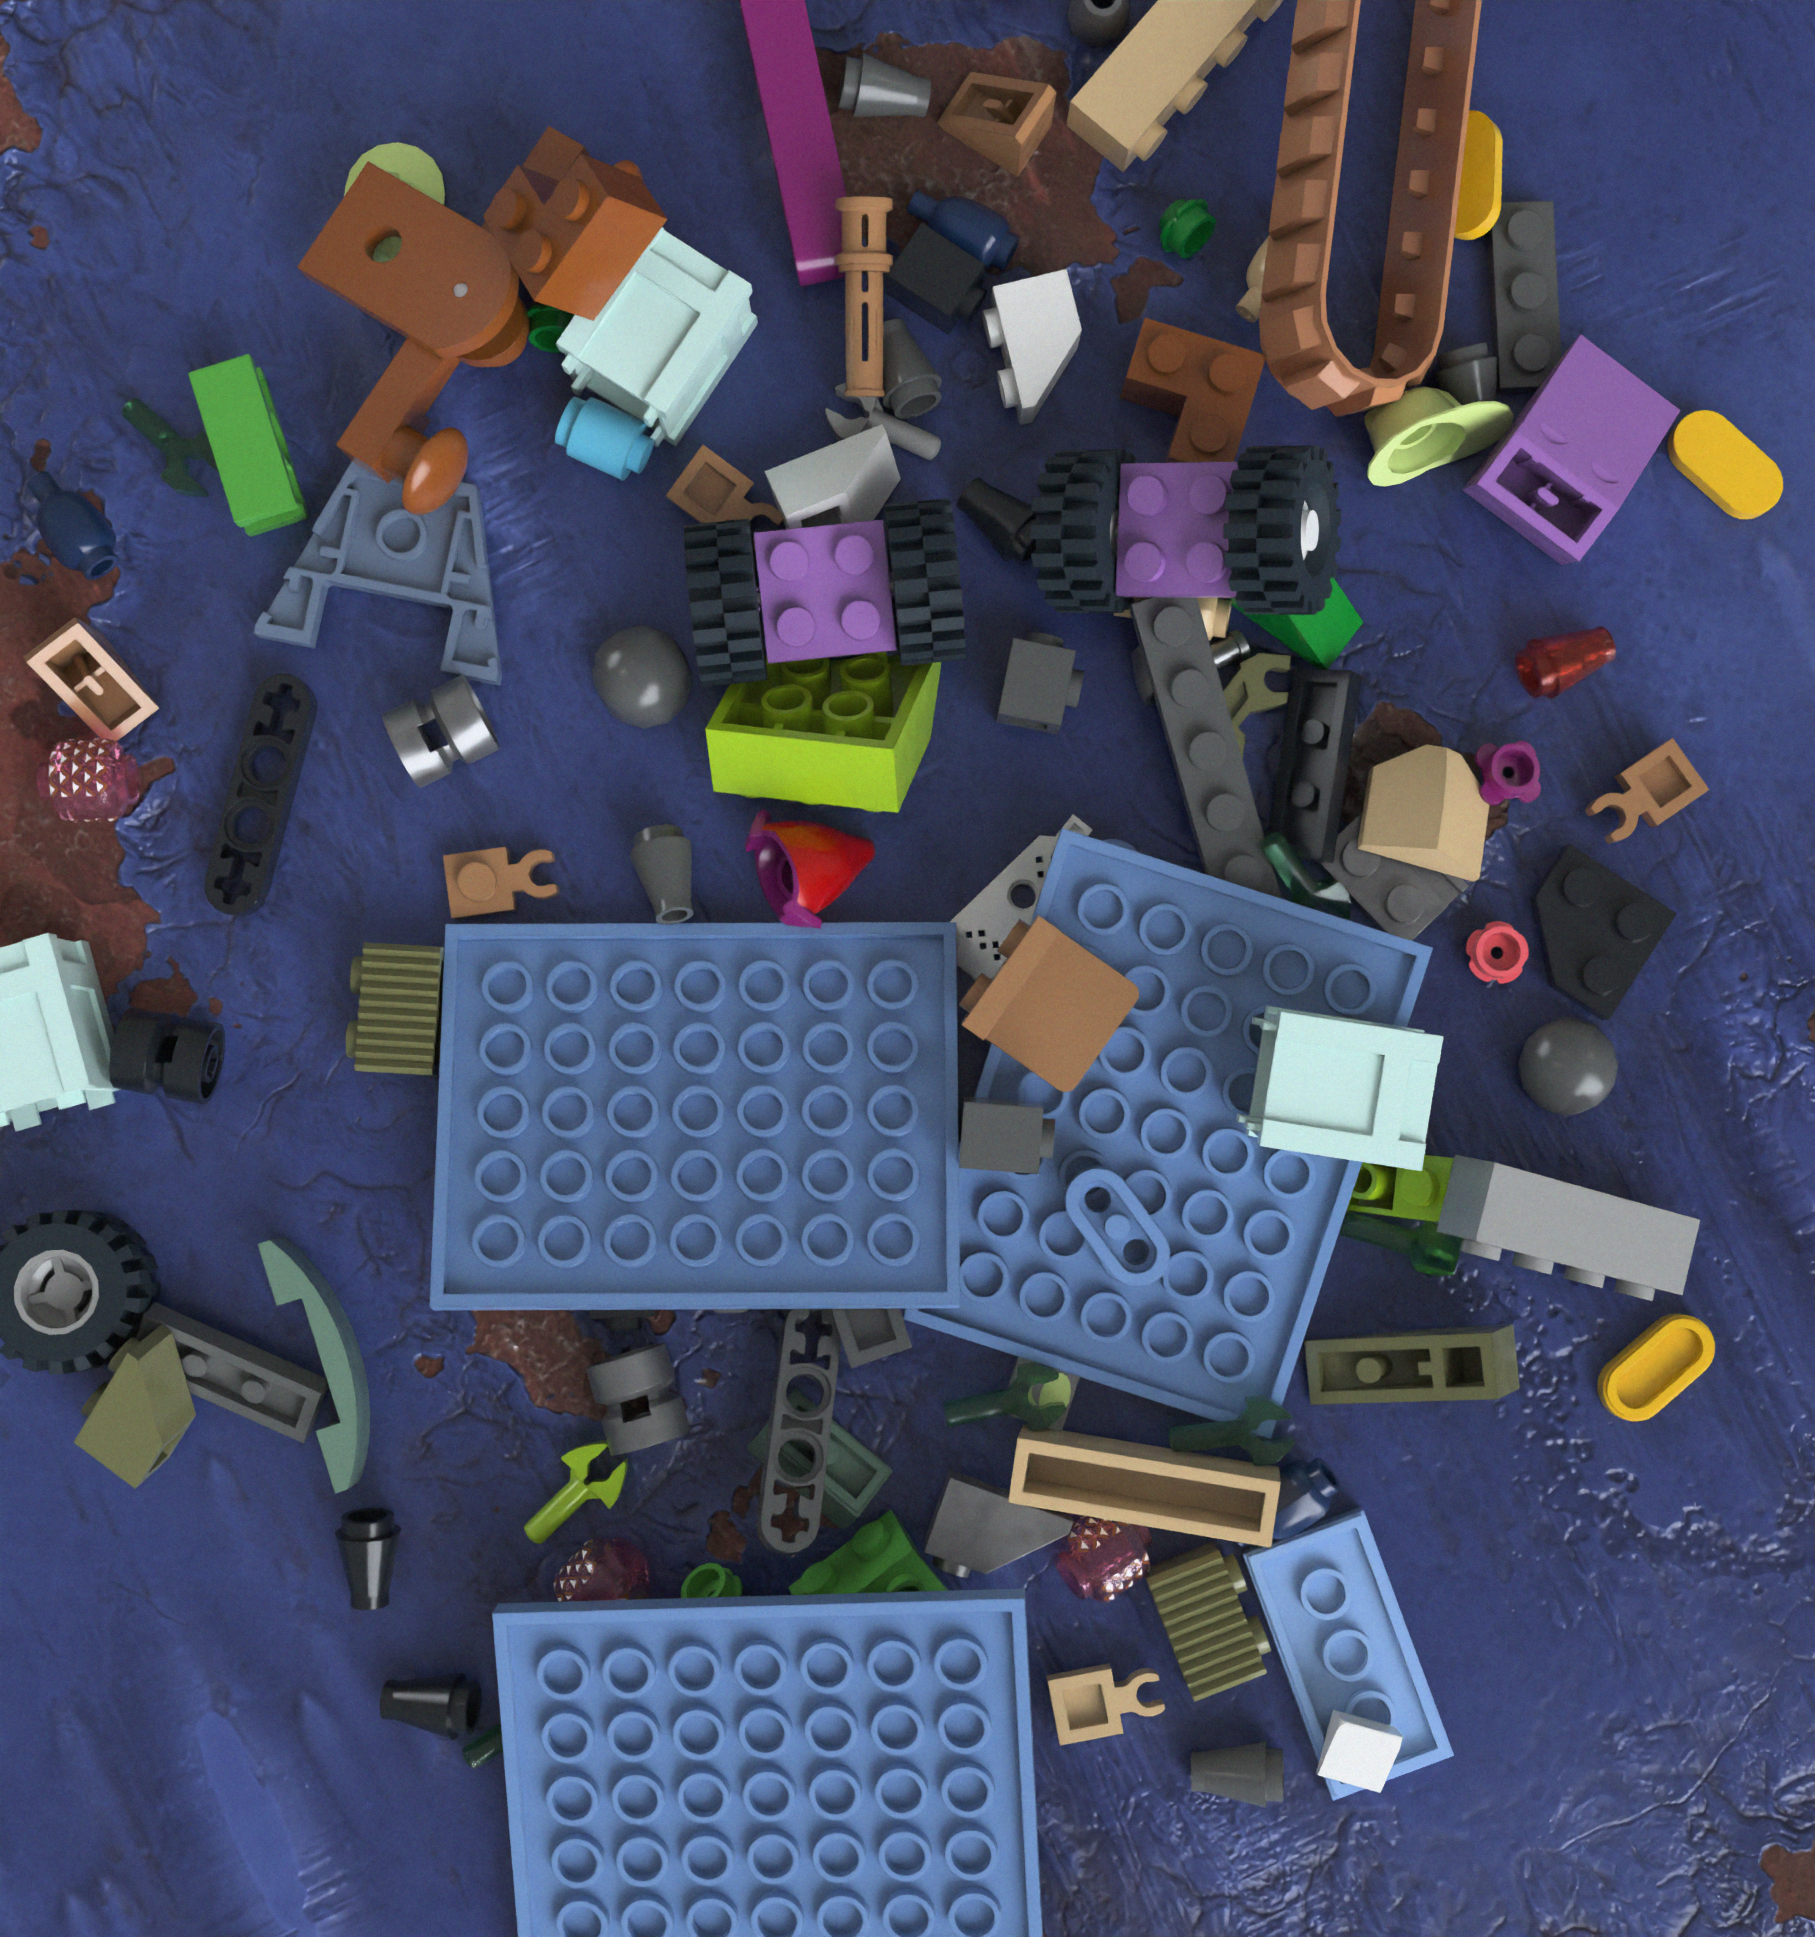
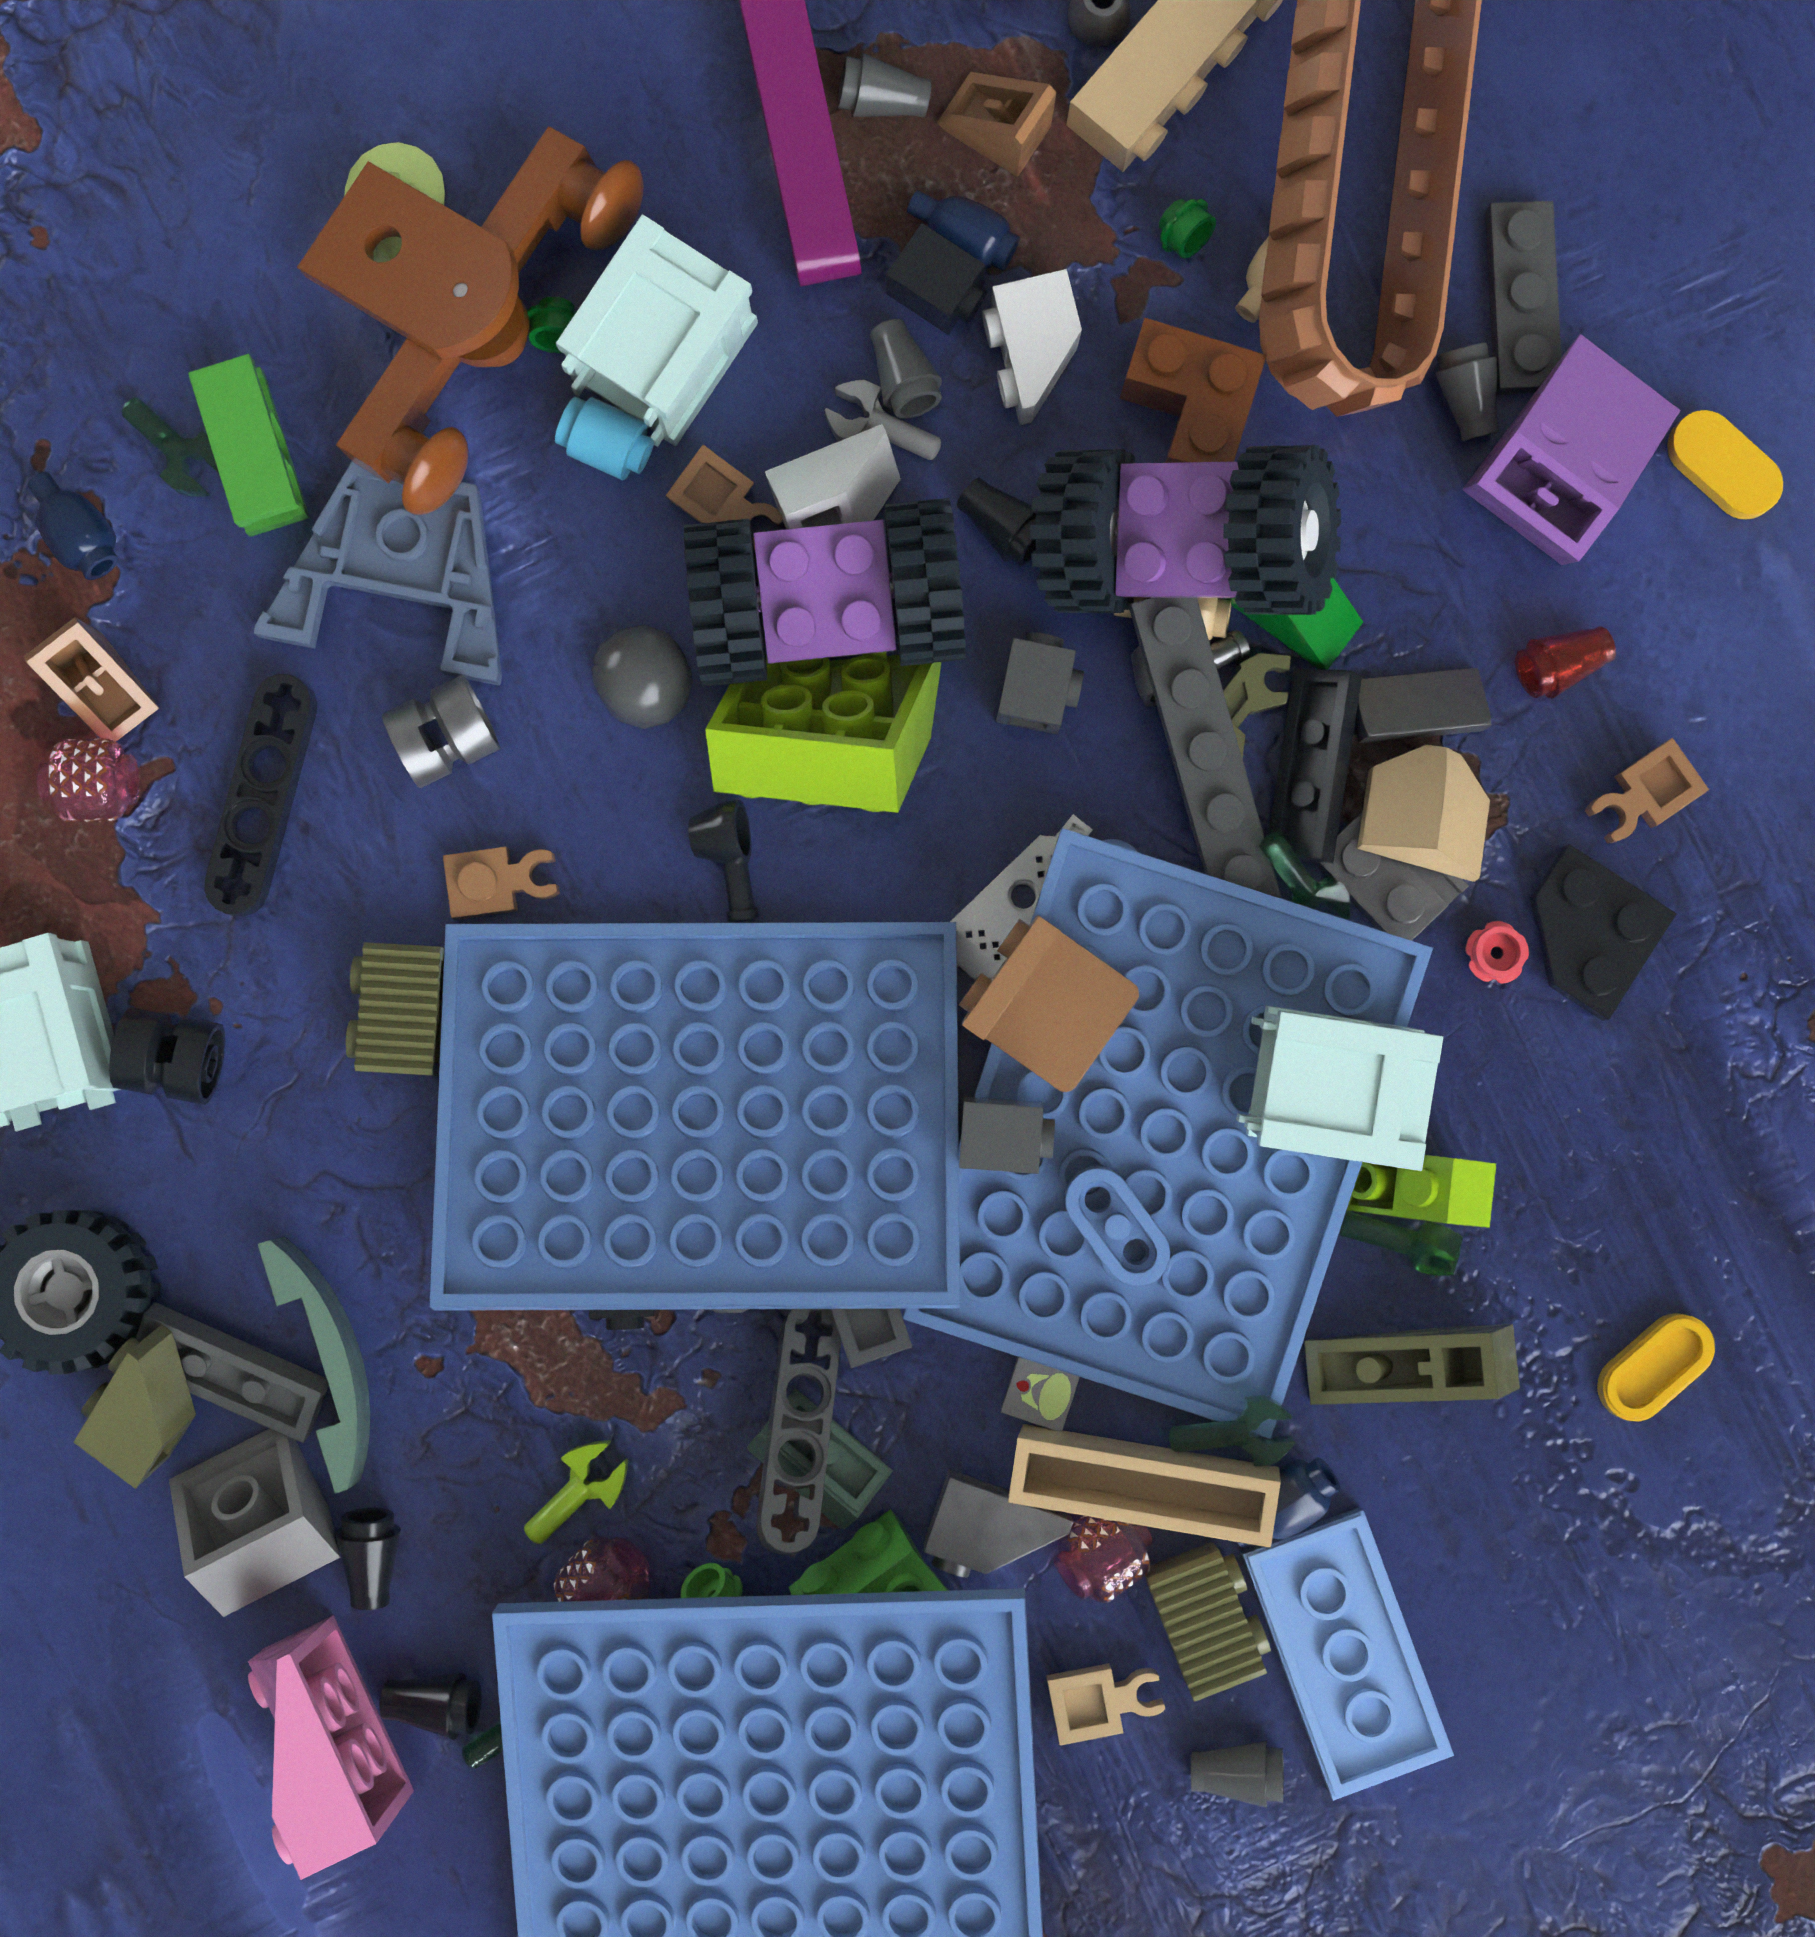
dark orange brick [483,153,667,321] -> none
flat silver wheel [585,1342,691,1456] -> none
dark grey cone [629,824,694,925] -> none
hat [745,809,876,929] -> none
medium nougat pin [835,196,893,397] -> none
clear green bar [943,1362,1066,1431] -> none
white slope [1316,1709,1403,1793] -> none
yellowish green piece [1364,387,1514,487] -> none
light grey brick [1437,1155,1700,1301] -> none
yellow tile [1454,110,1503,240] -> none
magenta plate [1474,741,1541,806] -> none
dark grey hair [1518,1017,1619,1116] -> none
none -> light grey slope [169,1428,340,1617]
none -> bright pink slope [248,1615,414,1880]
none -> black bar [688,799,759,921]
none -> flat silver slope [1355,668,1492,744]

